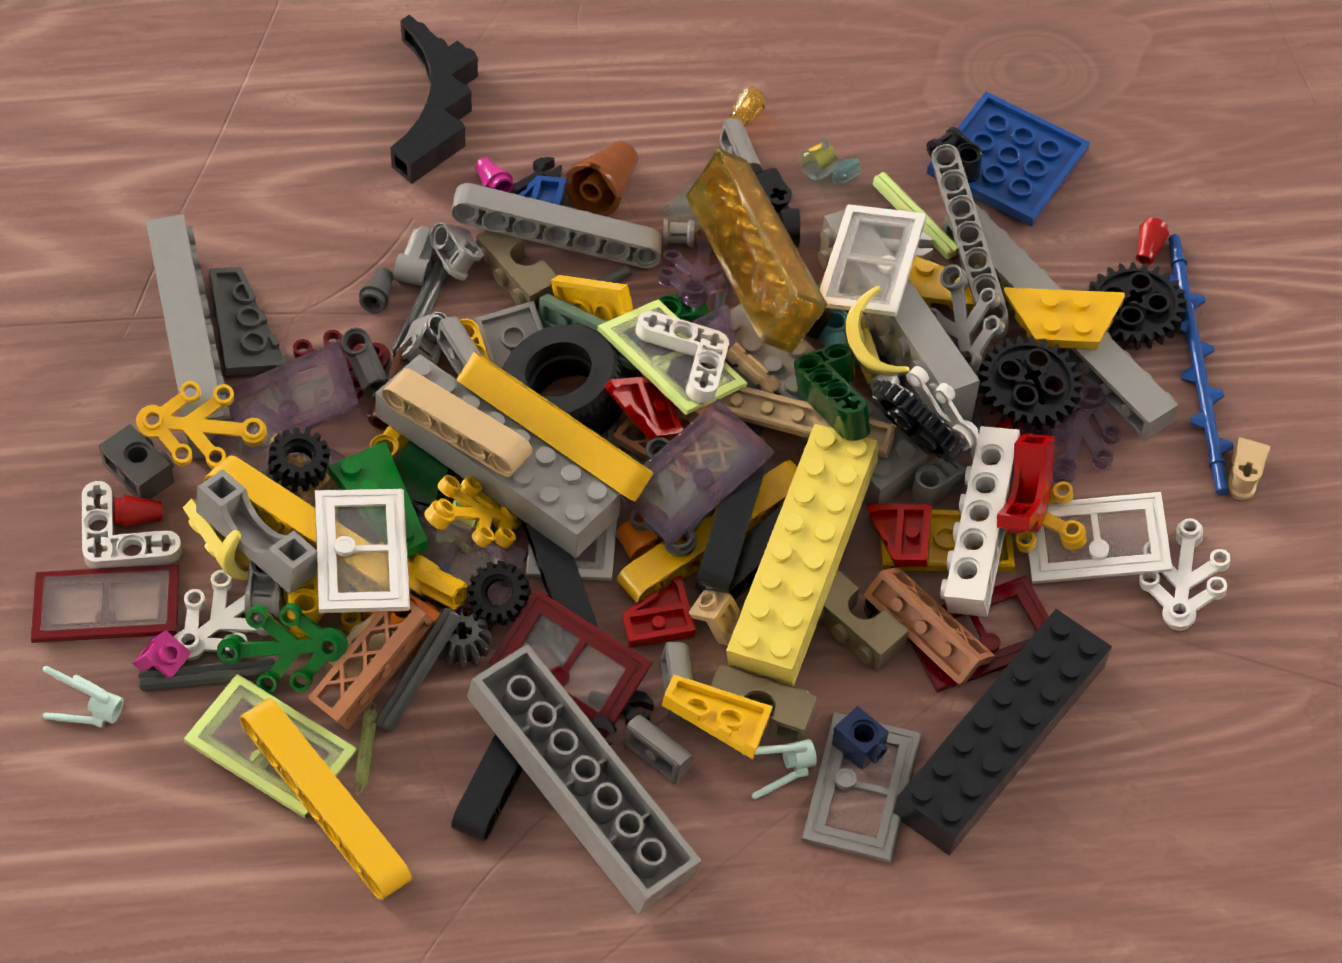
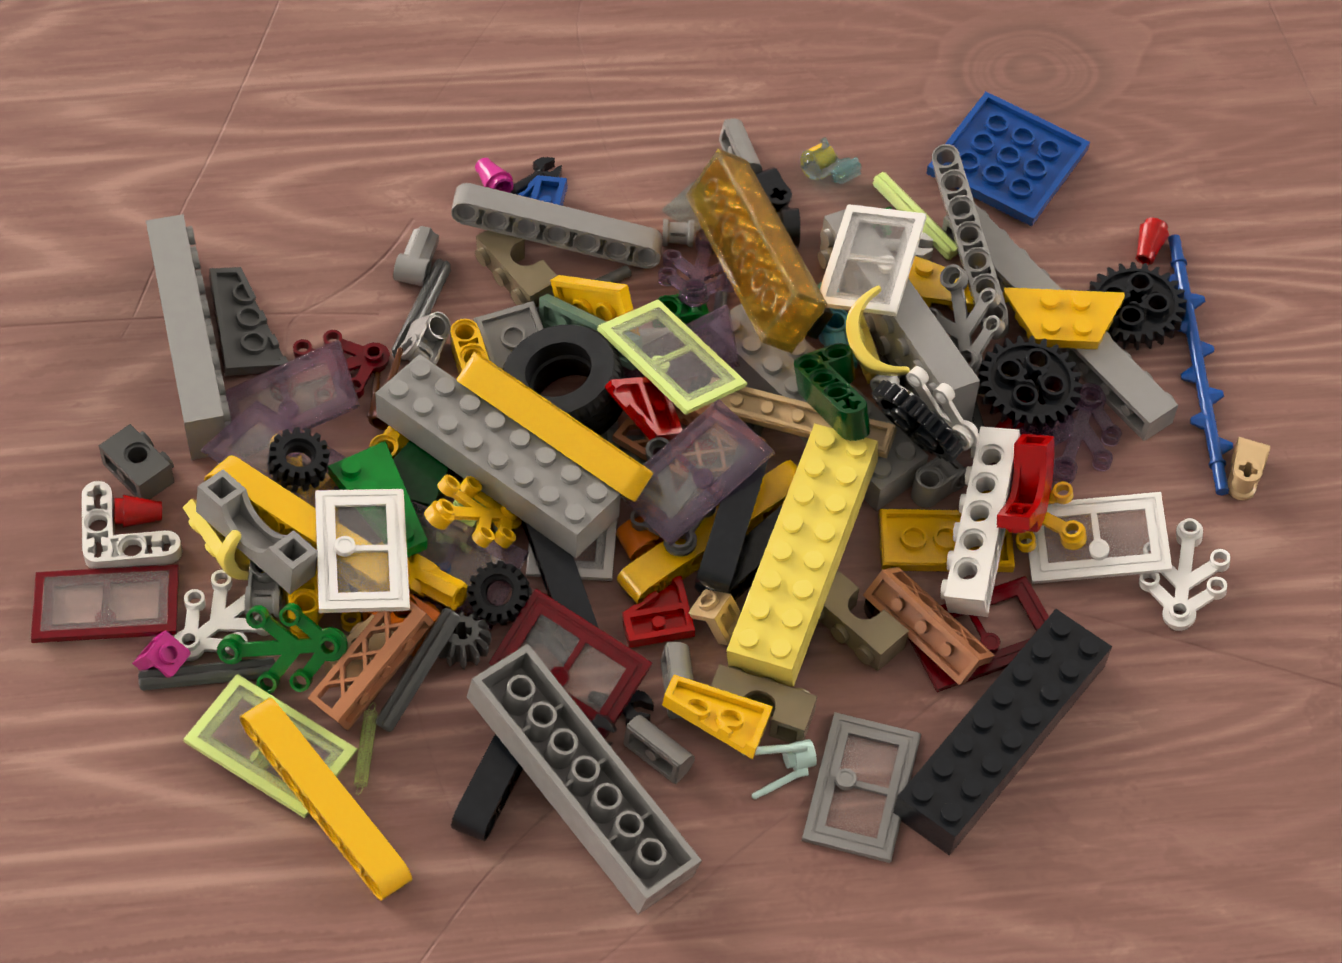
light aqua plant [43,666,124,728] -> none
yellow plant [136,381,267,469] -> none
dark grey piece [341,327,388,394] -> none
dark grey cone [359,268,394,313] -> none
tan beam [381,368,533,477] -> none
black arch [390,15,478,184] -> none
light grey piece [430,222,483,280] -> none
light grey brick [437,317,482,376] -> none
dark orange cone [564,141,638,217] -> none
white beam [635,311,729,404] -> none
tan axle [725,343,781,394] -> none
clear yellow cone [729,87,766,127] -> none
dark blue brick [831,706,889,770] -> none
red wing [867,504,932,567] -> none
black piece [927,127,983,183] -> none

